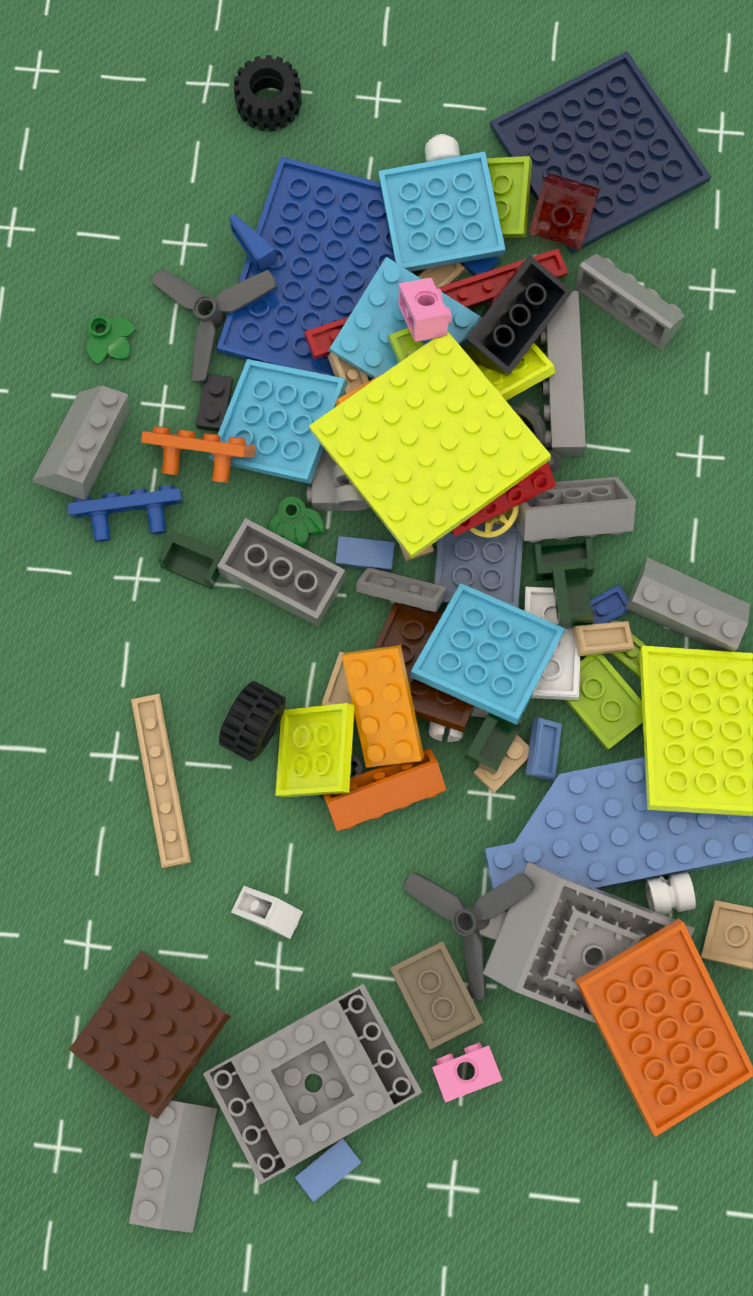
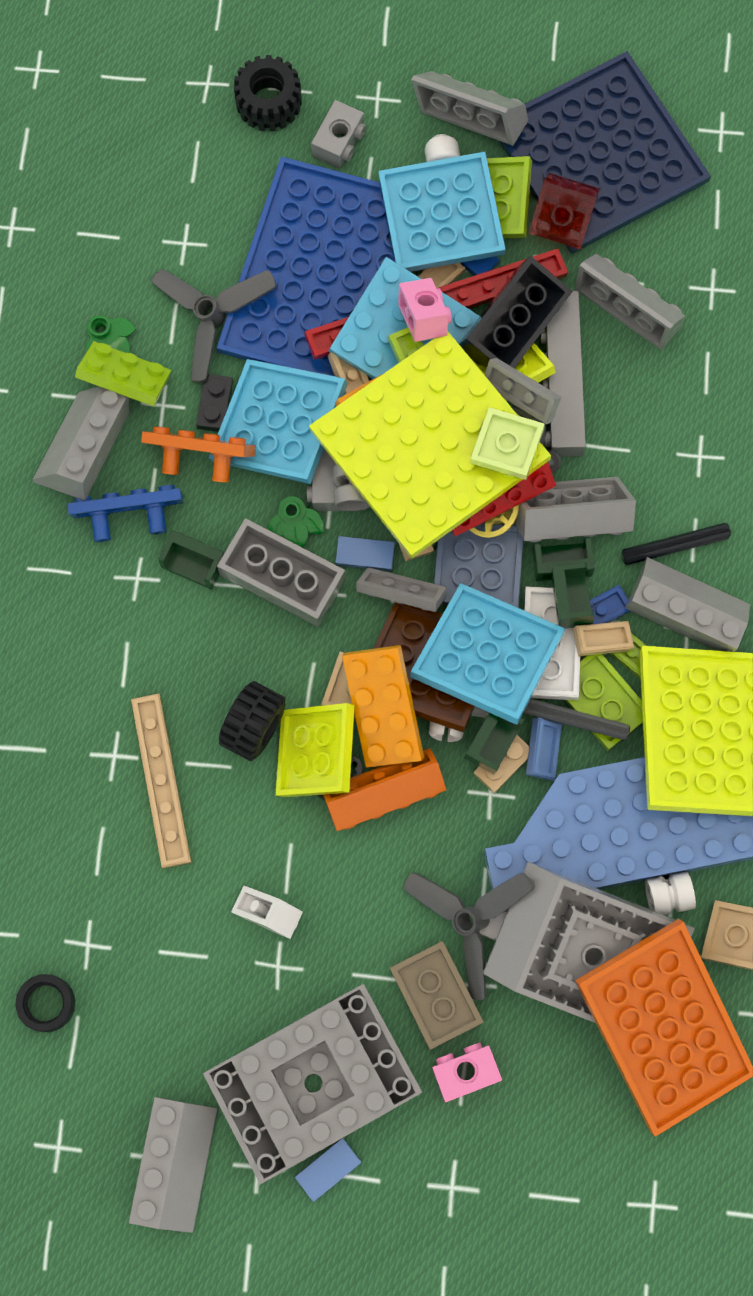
reddish brown plate [69,951,231,1119] -> none
blue slope [229,214,277,271] -> none
none -> black tyre [15,974,76,1032]
none -> lime plate [75,341,171,406]
none -> light grey brick [311,100,366,169]
none -> light grey slope [411,71,528,146]
none -> yellowish green plate [470,407,545,480]
none -> light grey plate [485,358,561,424]
none -> dark grey axle [523,699,630,740]
none -> black axle [621,523,731,565]

